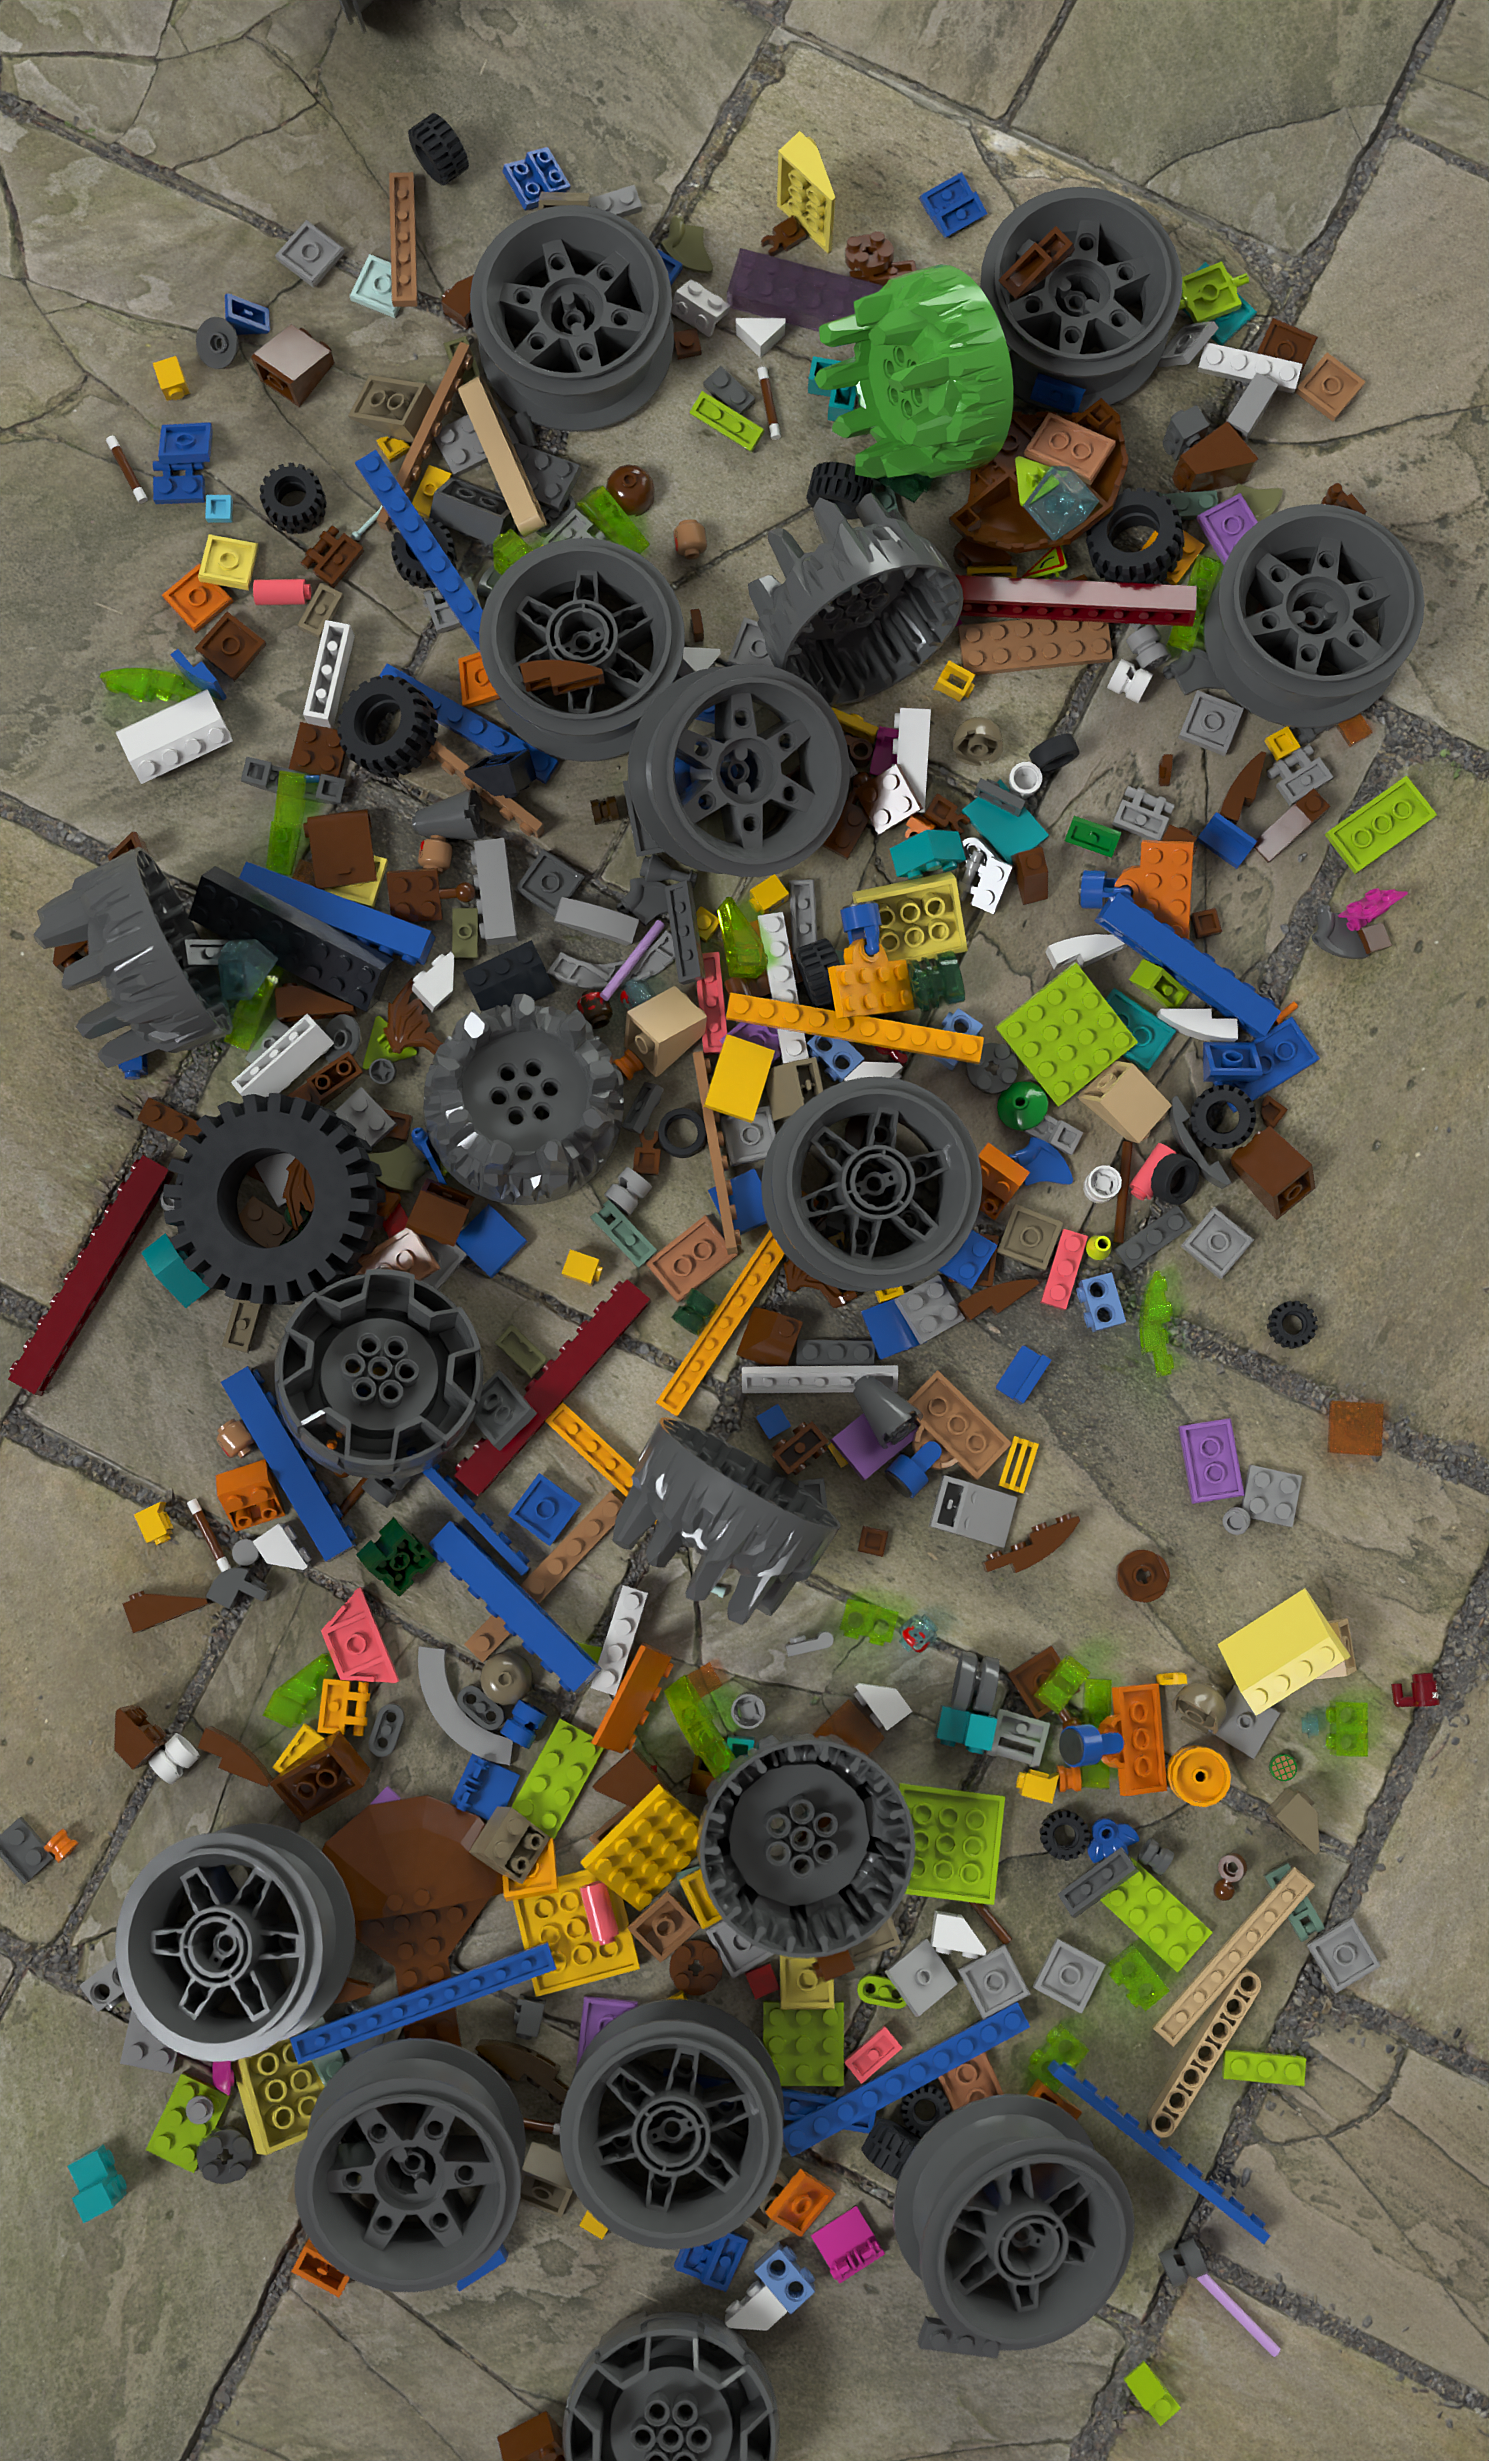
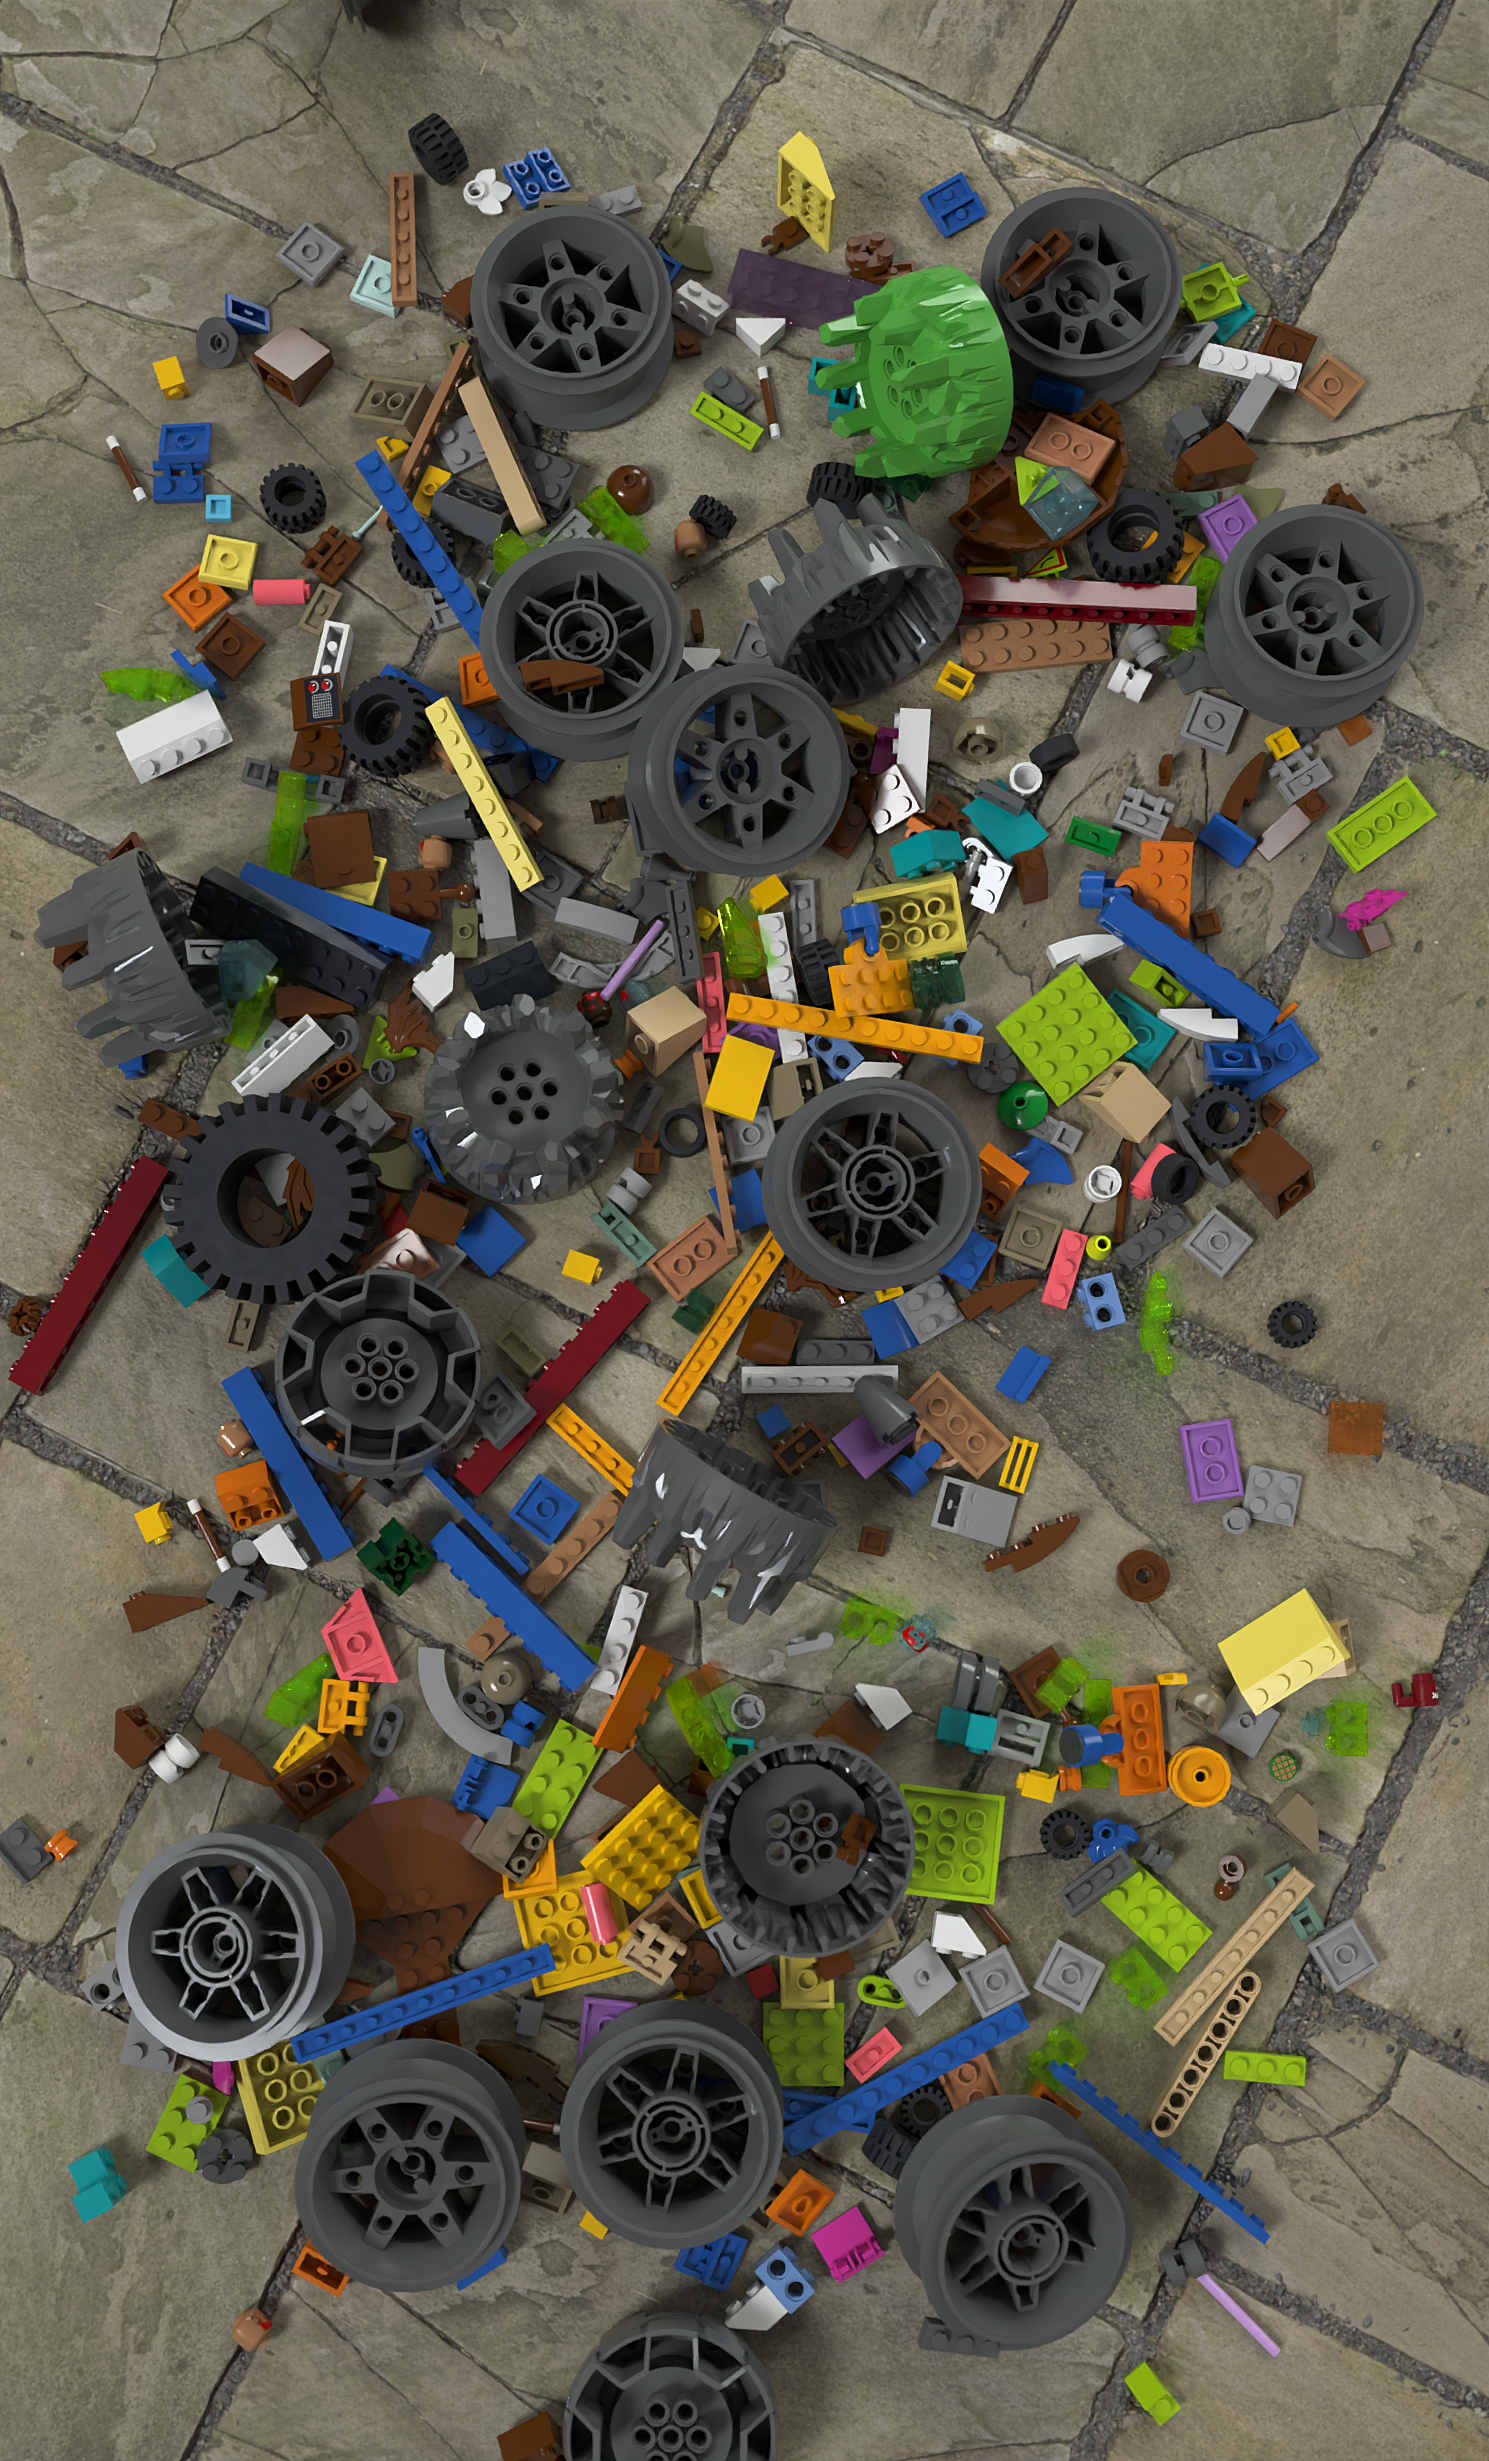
none -> reddish brown gear [7,1295,42,1337]
none -> medium nougat head [231,2308,272,2352]
none -> slope [290,672,344,732]
none -> light yellow plate [424,697,544,892]
none -> white plate [463,169,512,216]
none -> tan plate [617,1919,688,1986]
none -> black tyre [689,494,737,540]
none -> reddish brown plate [836,1812,878,1867]

